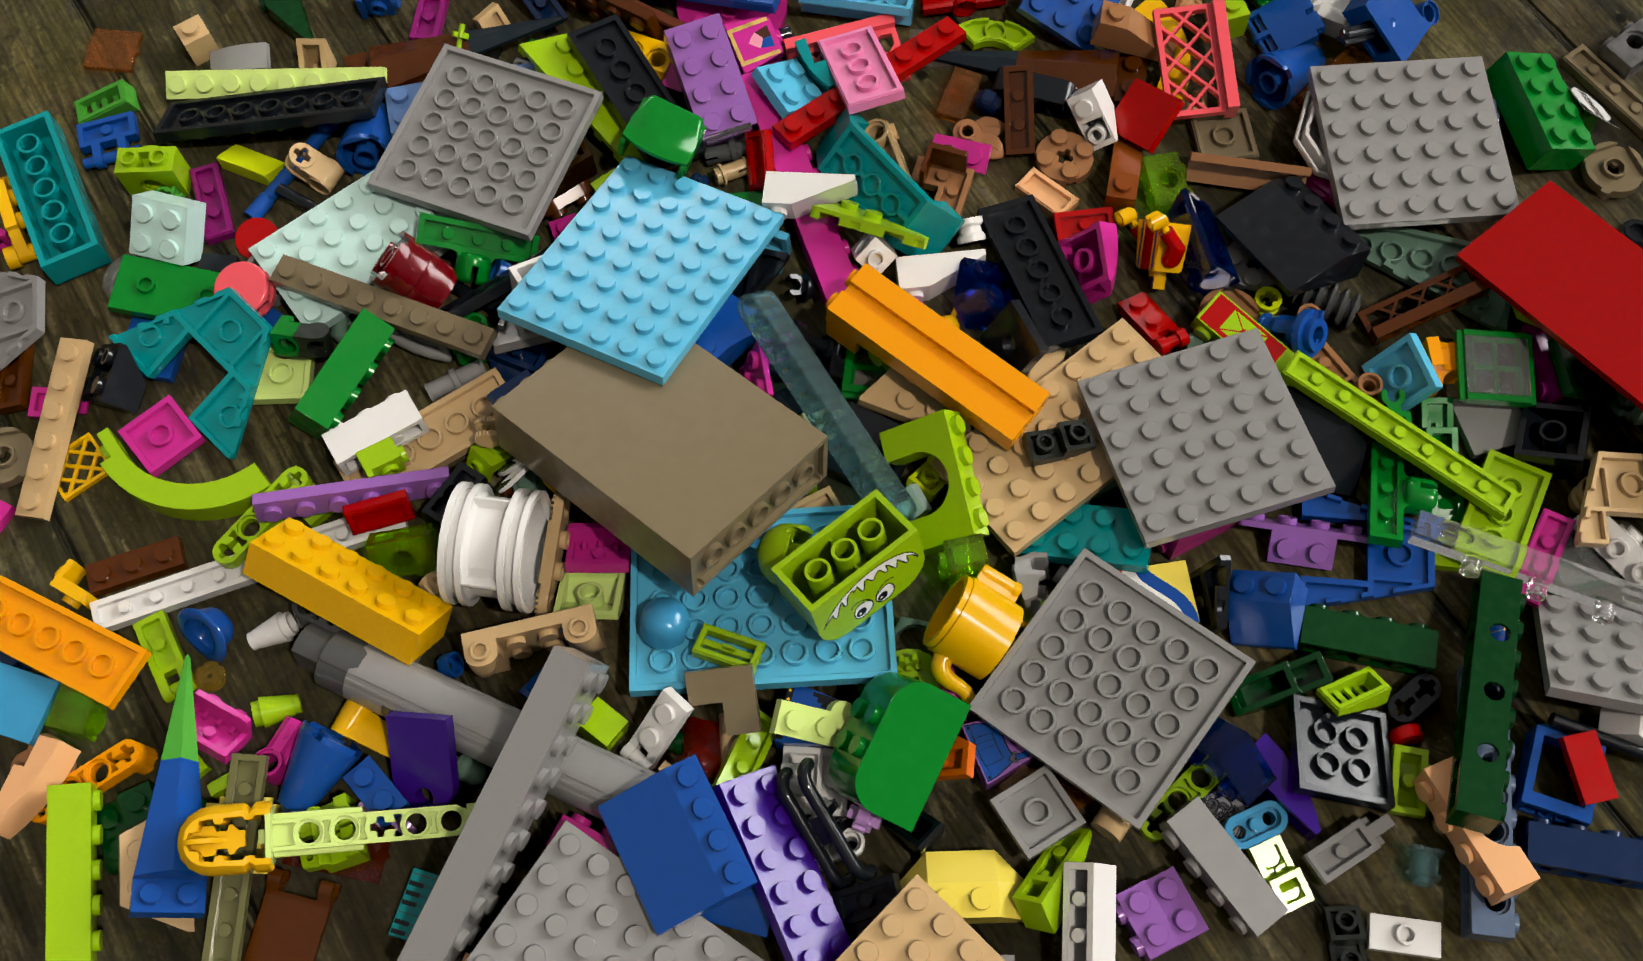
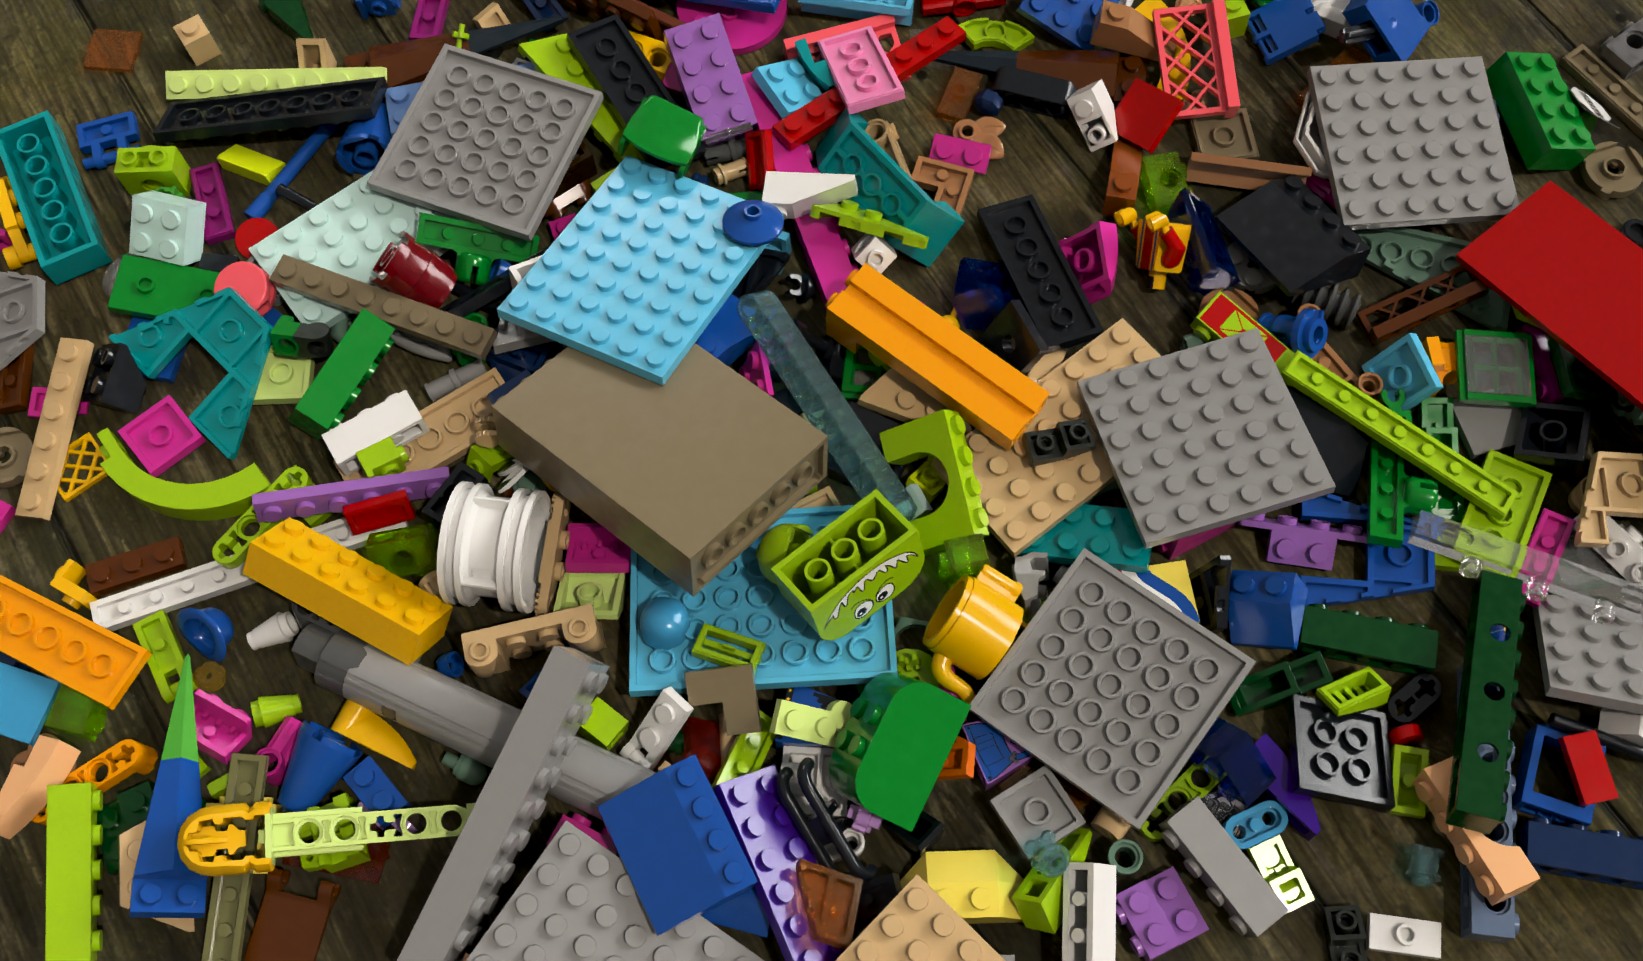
bright green slope [74,79,140,124] -> none
light grey slope [210,42,271,70] -> none
tan piece [285,142,345,196] -> none
dark purple tile [385,711,459,808] -> none
teal tile [388,868,439,941] -> none
dark pink torso [724,16,793,75] -> none
white slope [895,249,986,302] -> none
reddish brown bracket [919,142,969,187] -> none
white wheel [957,216,986,245] -> none
reddish brown plate [1003,64,1036,156] -> none
light nougat tile [1014,167,1080,218] -> none
medium nougat plate [1035,129,1094,187] -> none
red plate [1052,206,1115,242] -> none
red plate [1117,291,1190,356] -> none
blue cone [1245,43,1325,110] -> none
neon yellow bush [1254,286,1283,316] -> none
light grey hinge [1301,813,1396,887] -> none
none -> blue dish [723,200,784,246]
none -> clear orange wing [795,859,863,950]
none -> clear light blue brick [1024,830,1070,877]
none -> sand green piece [1107,839,1143,875]

